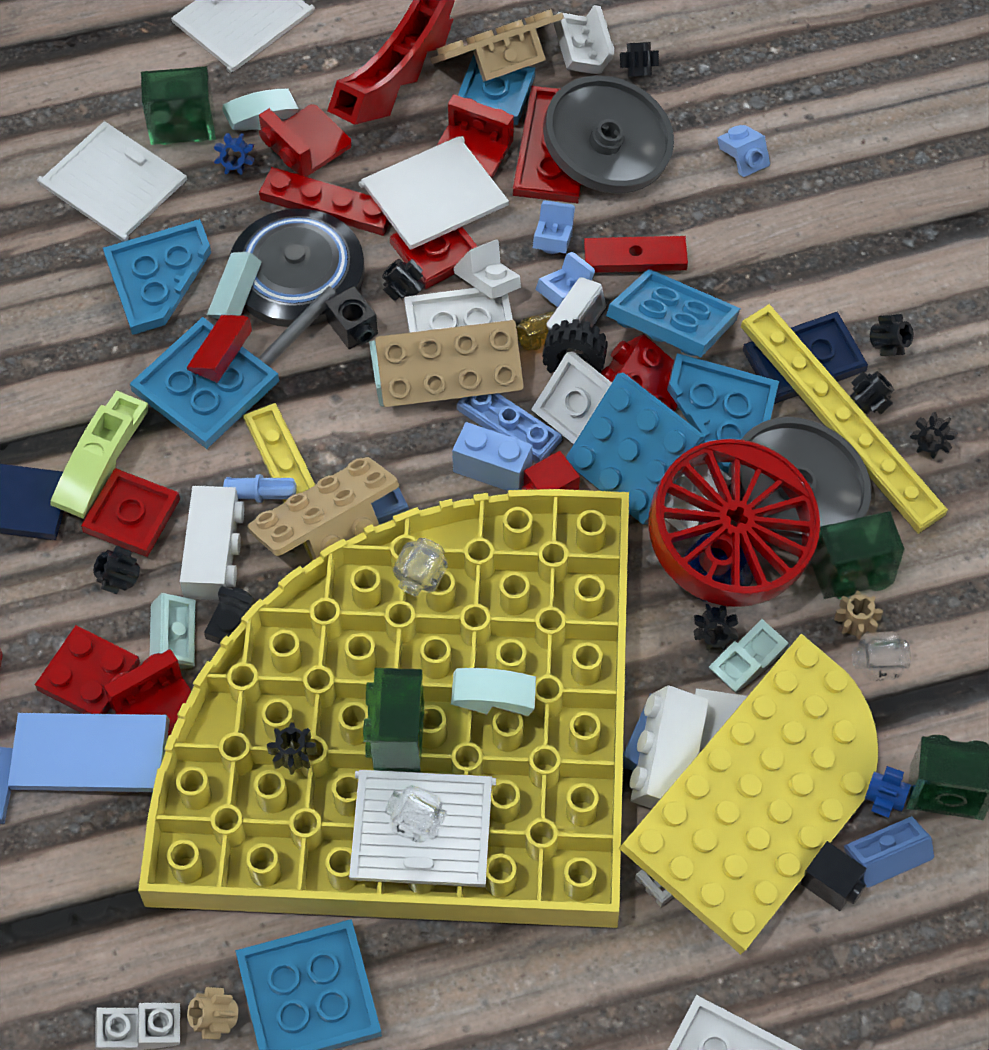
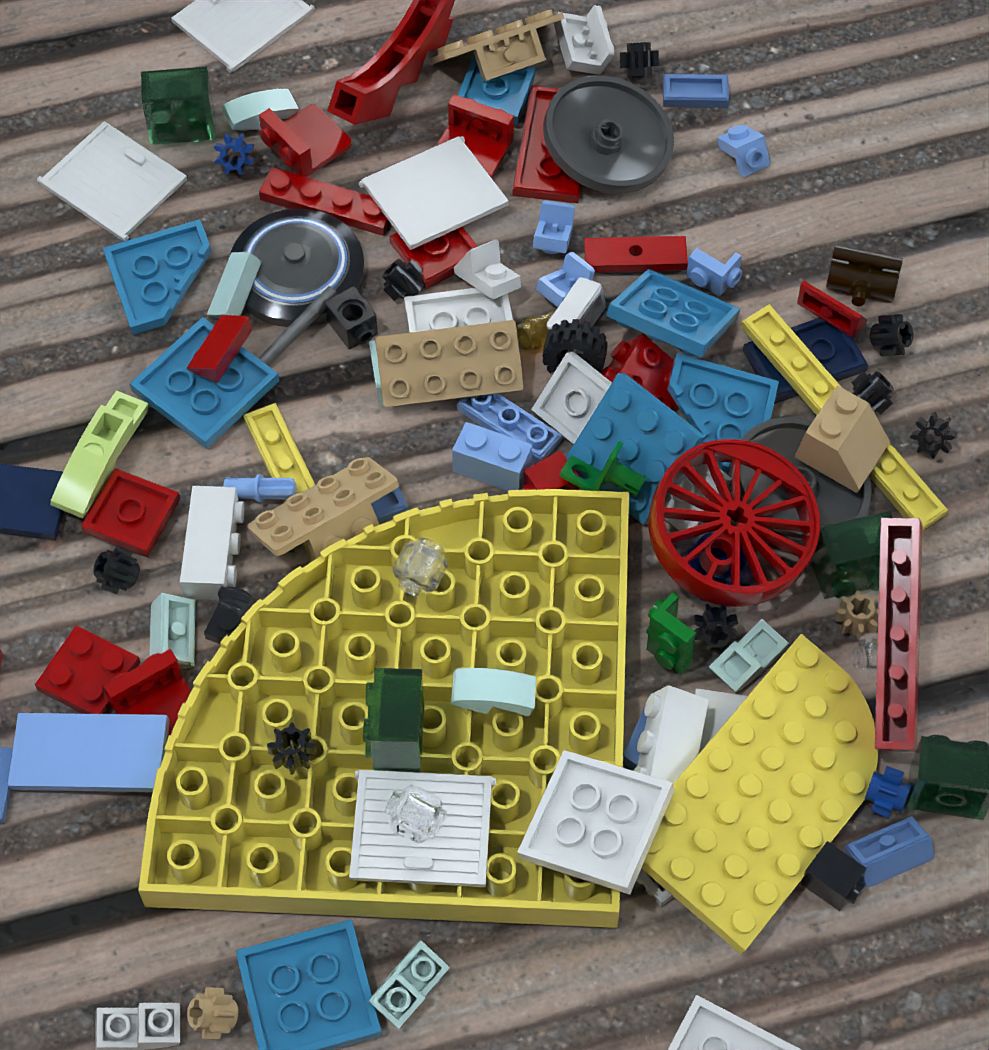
none -> light aqua slope [368,940,450,1029]
none -> white plate [517,750,675,895]
none -> green bracket [559,441,647,497]
none -> green bracket [646,592,696,675]
none -> medium blue tile [663,74,729,108]
none -> light blue bracket [686,248,742,297]
none -> tan slope [794,385,890,493]
none -> red slope [797,280,867,338]
none -> dark brown pin [826,245,903,307]
none -> brick [875,518,923,752]

